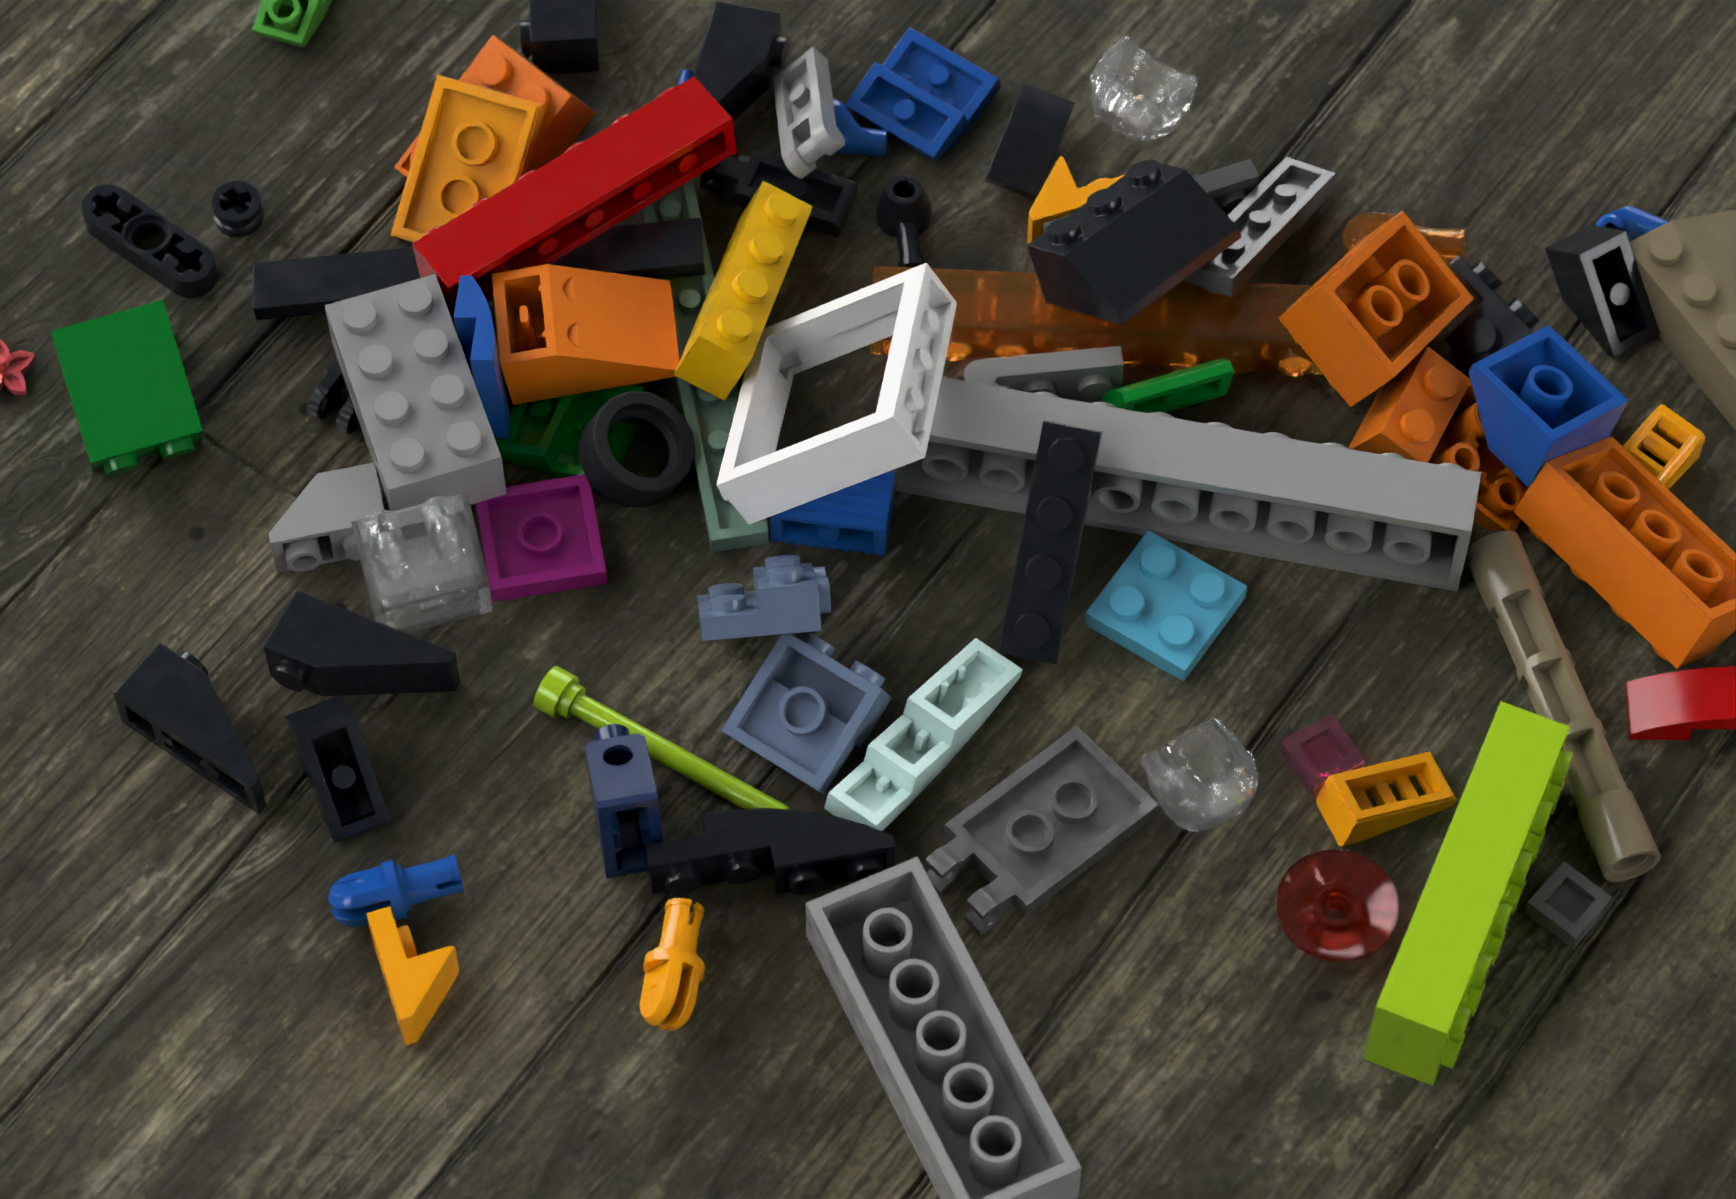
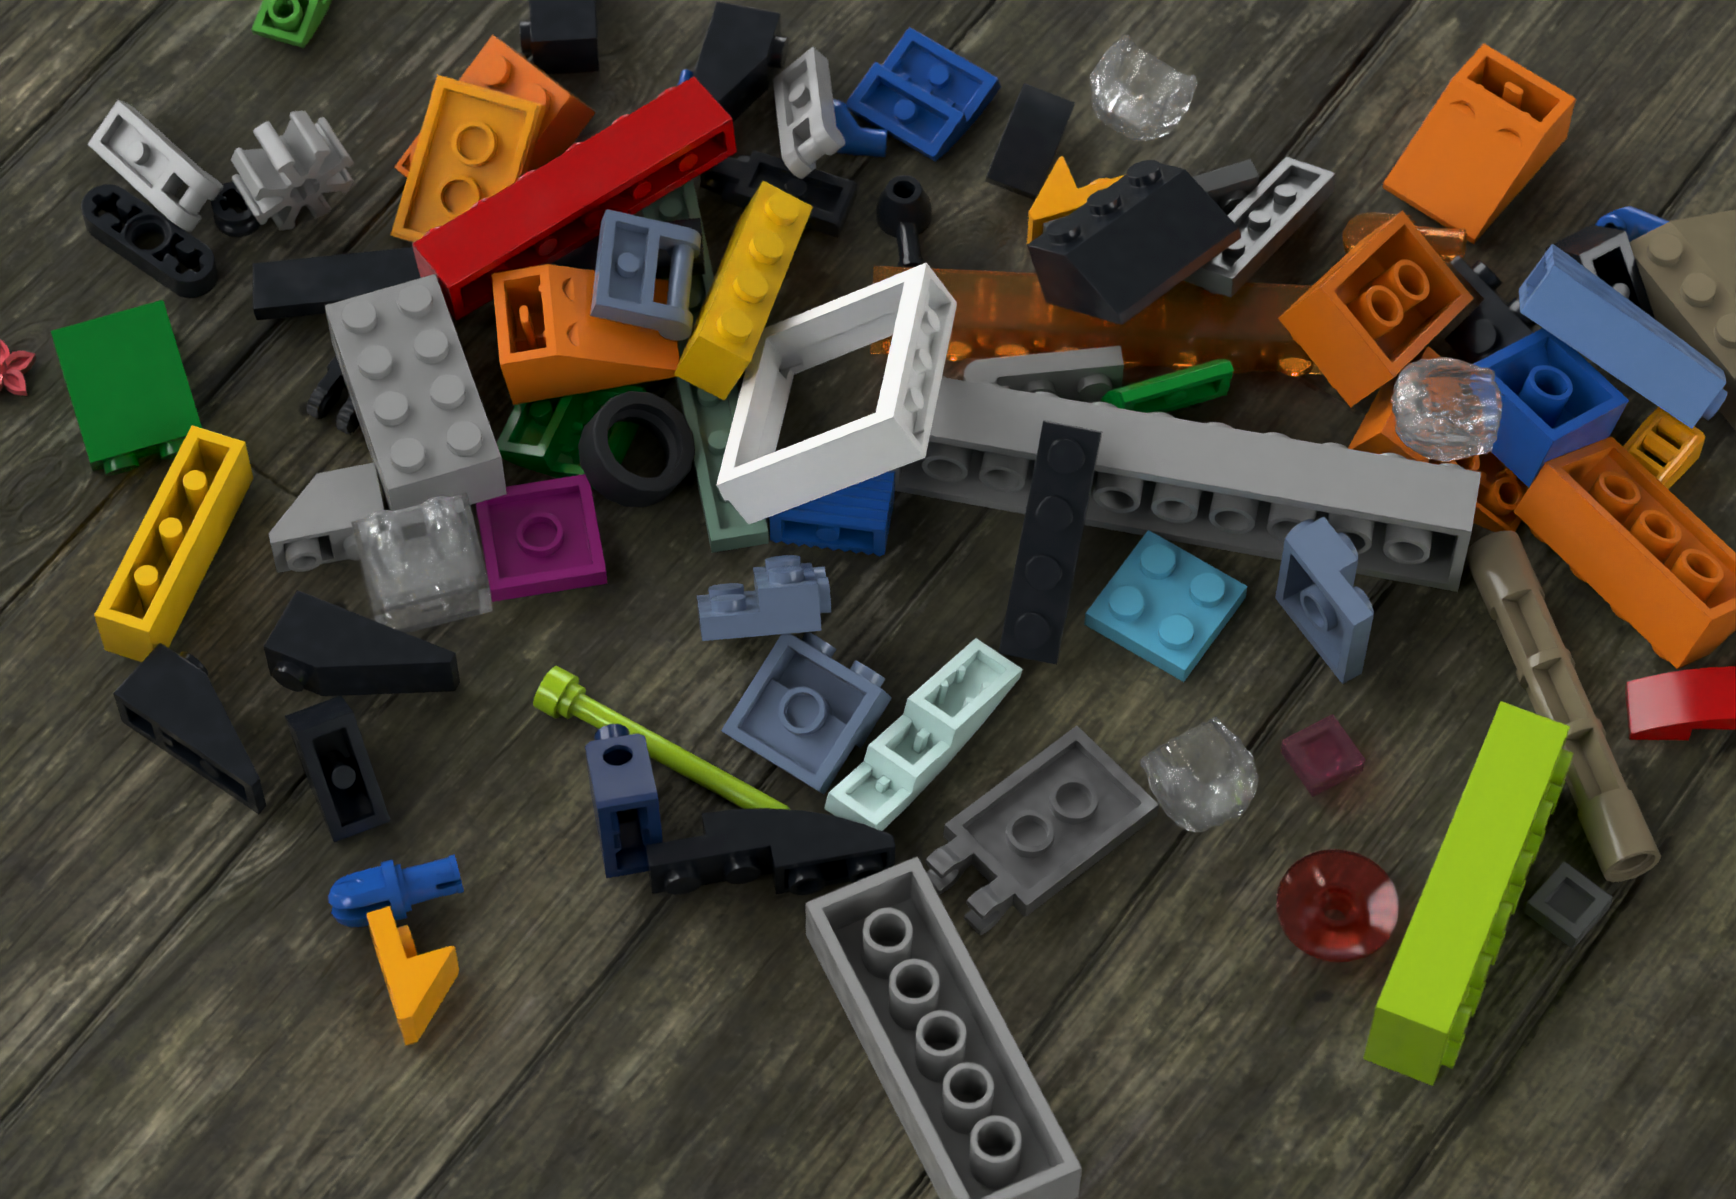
blue slope [454,275,510,438] -> none
light orange arm [640,898,705,1031] -> none
light orange slope [1316,752,1457,847] -> none
none -> light grey plate [88,100,223,232]
none -> yellow brick [94,425,254,662]
none -> light grey gear [231,111,354,230]
none -> sand blue plate [590,209,701,341]
none -> sand blue plate [1275,517,1374,684]
none -> orange slope [1382,43,1576,244]
none -> clear hair [1390,357,1503,462]
none -> medium blue slope [1519,244,1728,429]

